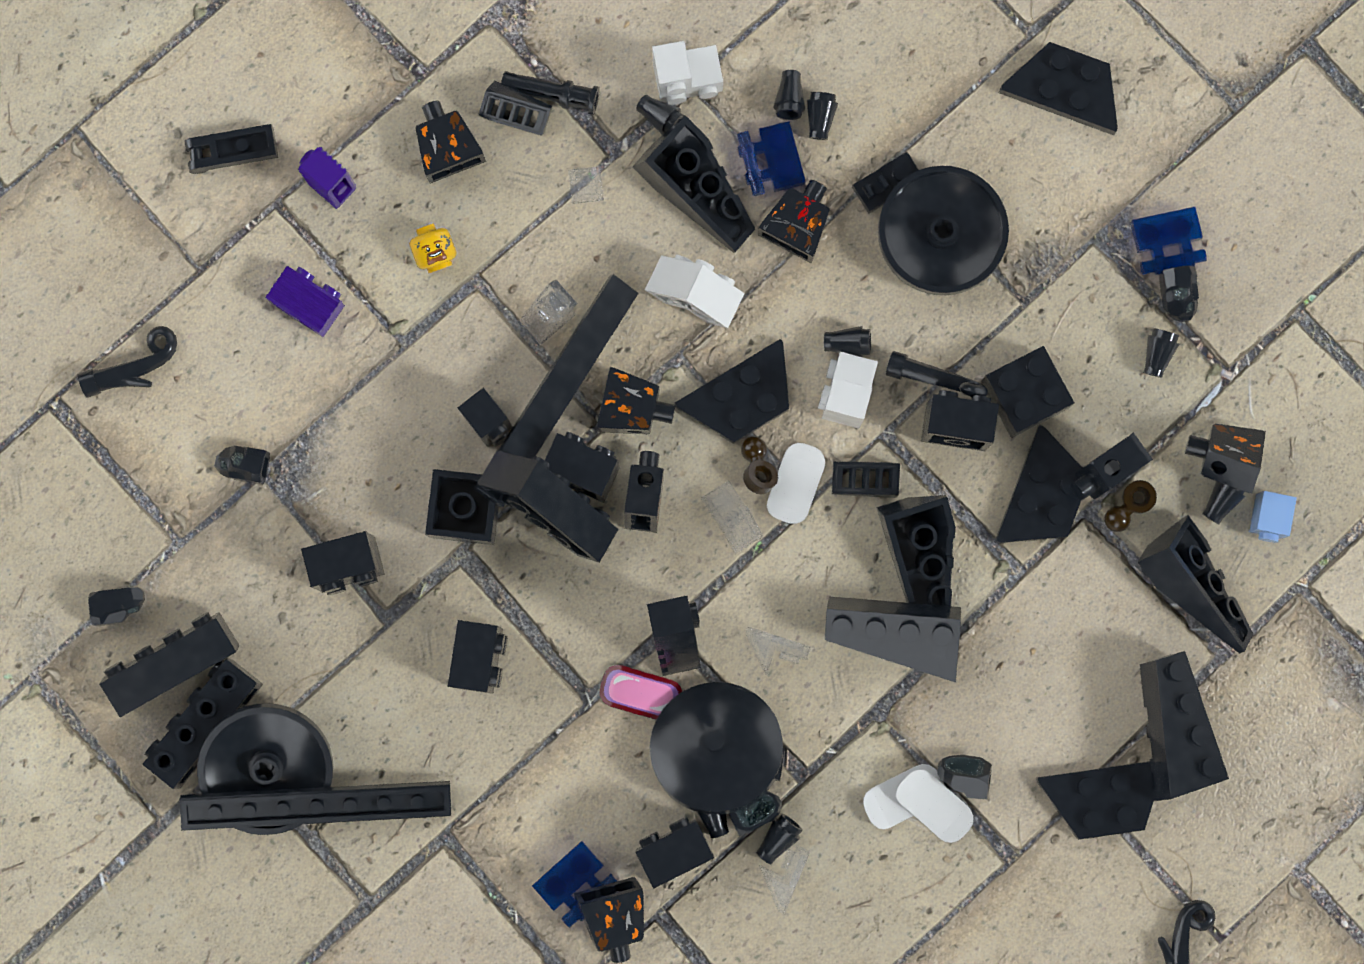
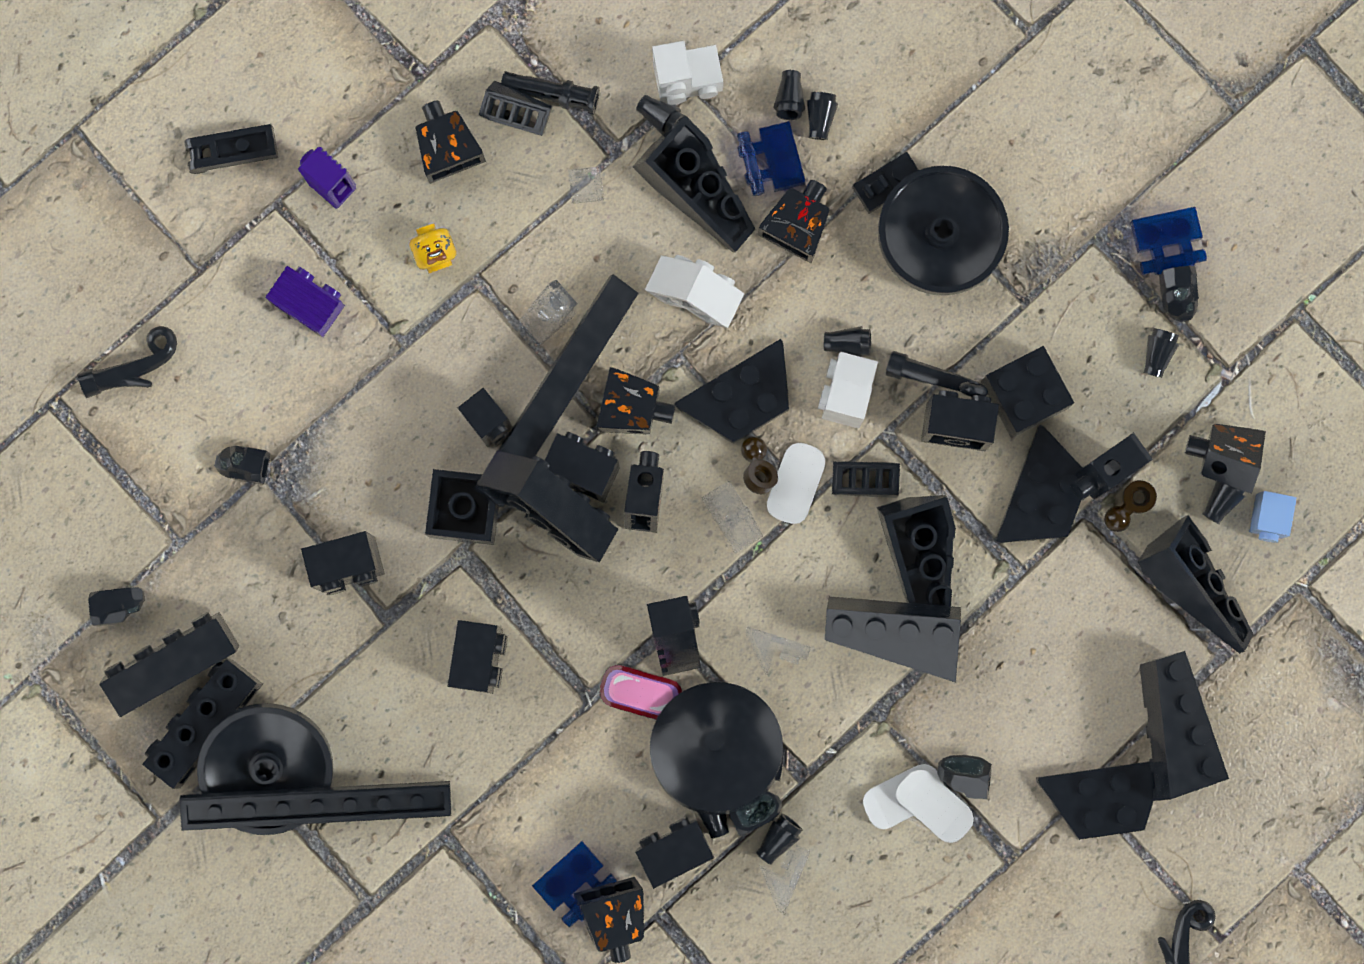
black wing [999,42,1118,136] -> none

